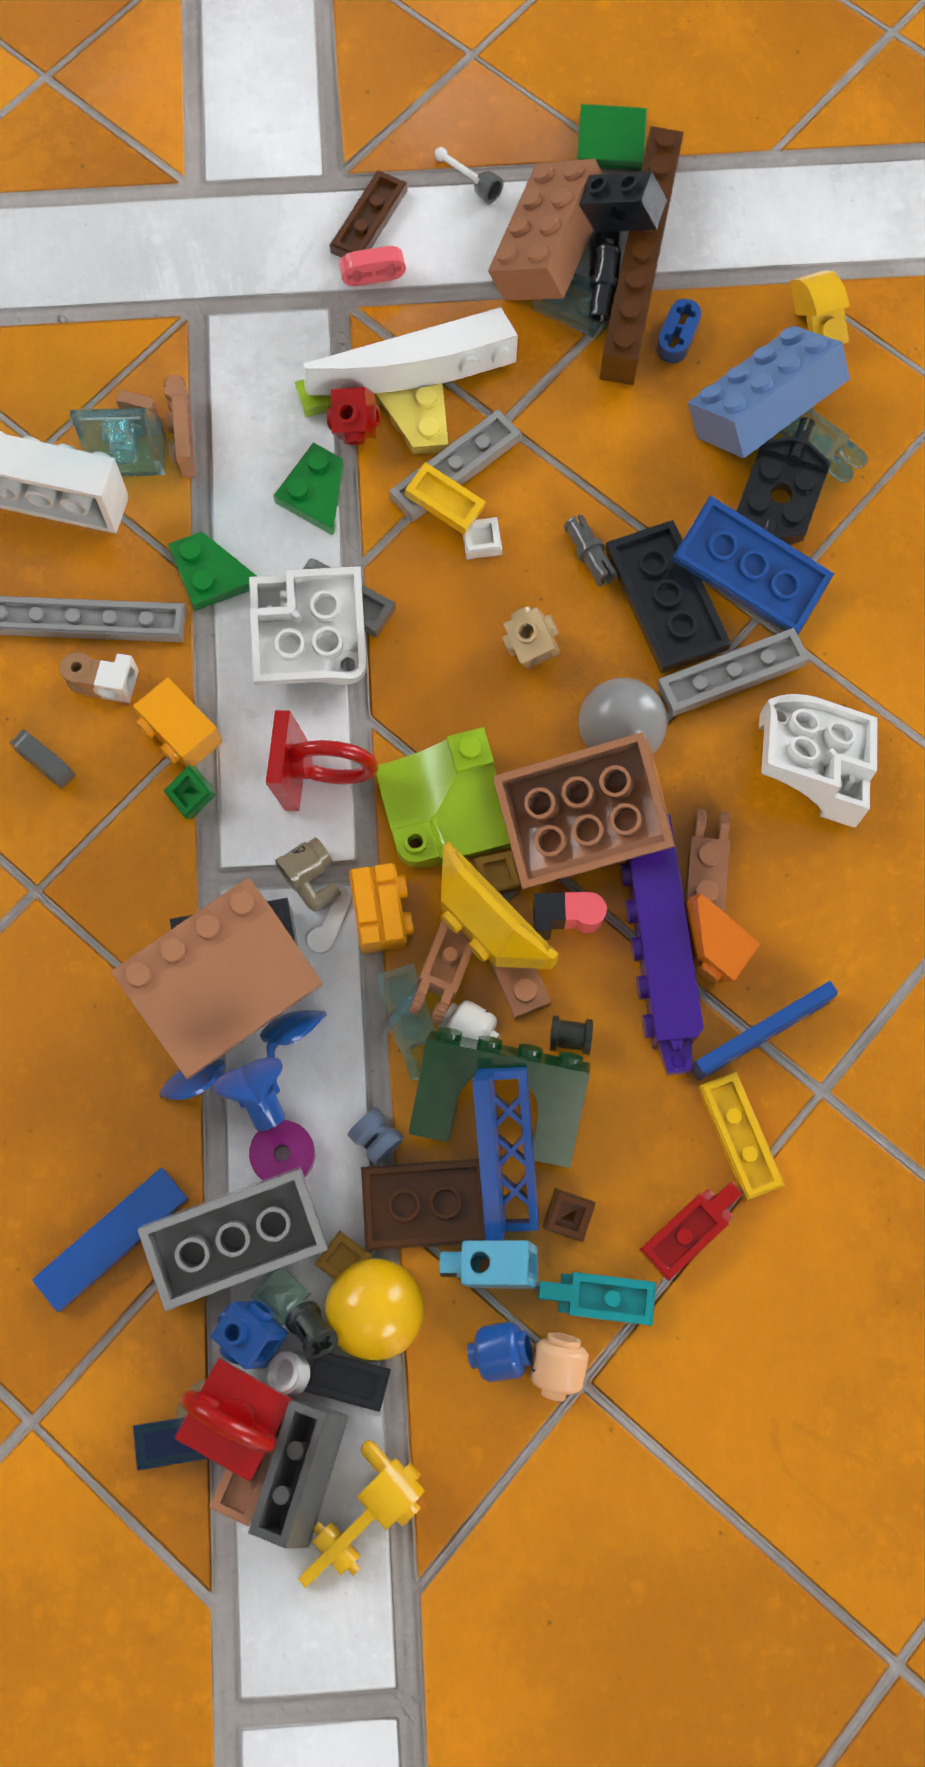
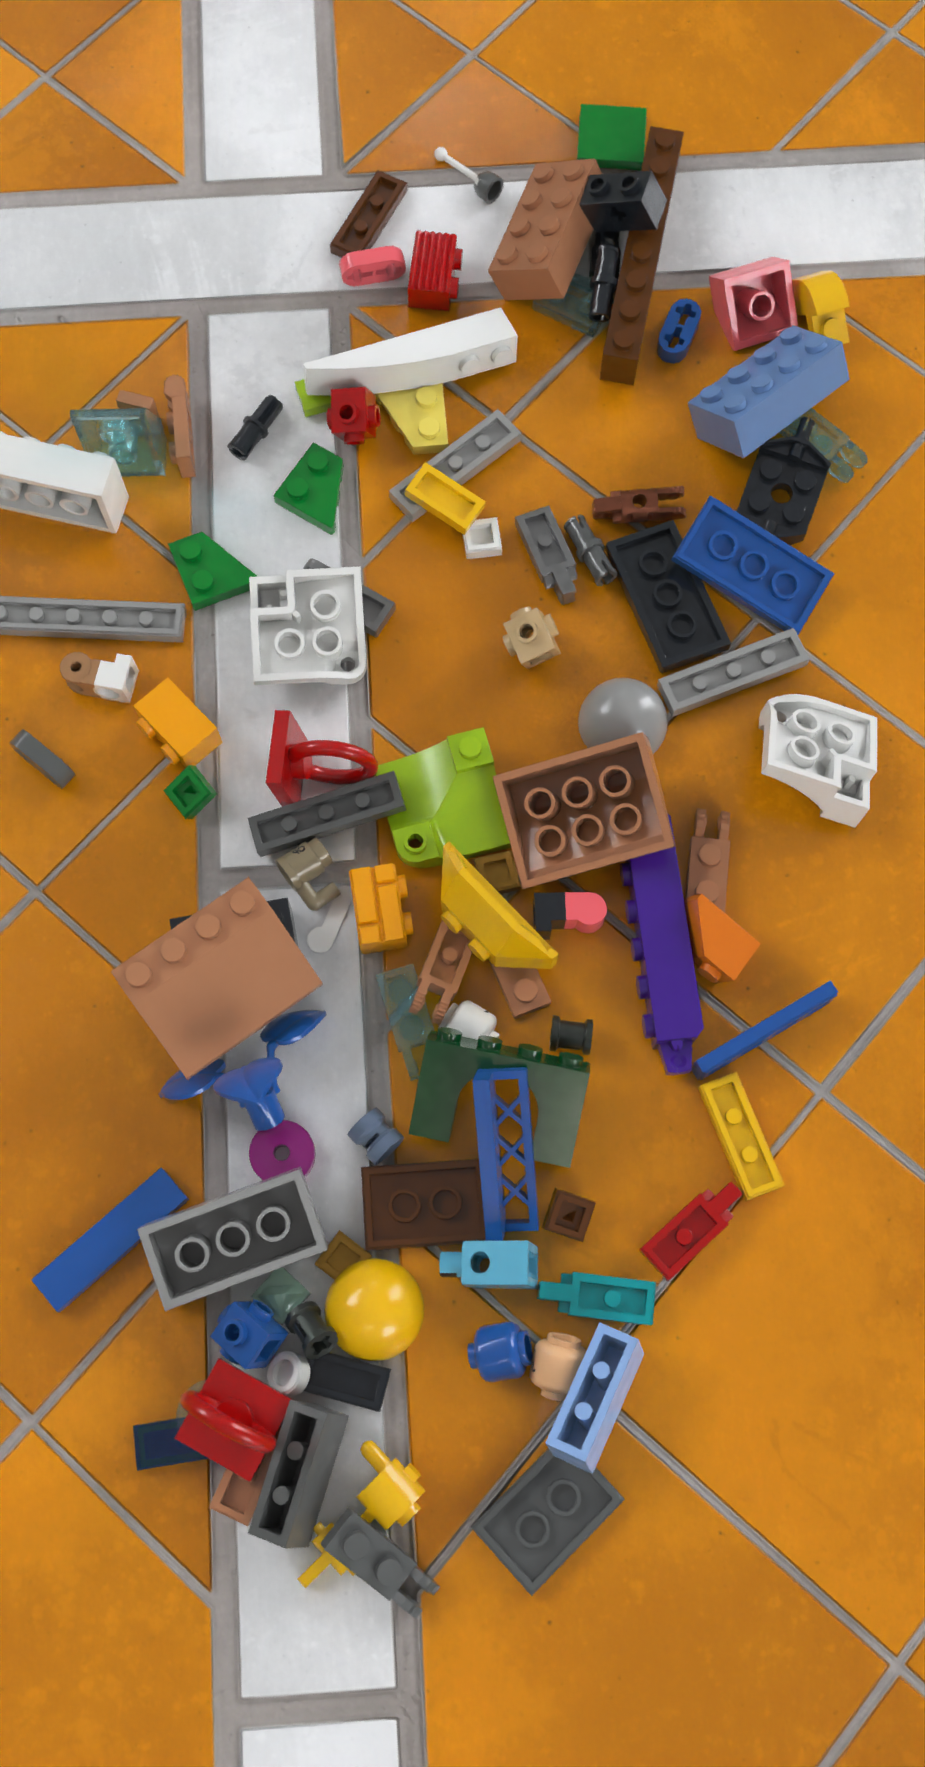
none -> black axle [227,395,283,461]
none -> dark grey plate [248,771,406,857]
none -> dark grey hinge [320,1507,440,1618]
none -> red brick [408,230,463,311]
none -> dark grey tile [471,1448,625,1596]
none -> flat silver hinge [515,505,577,605]
none -> light blue brick [545,1322,644,1474]
none -> copper hinge [592,486,686,524]
none -> coral slope [709,257,798,351]

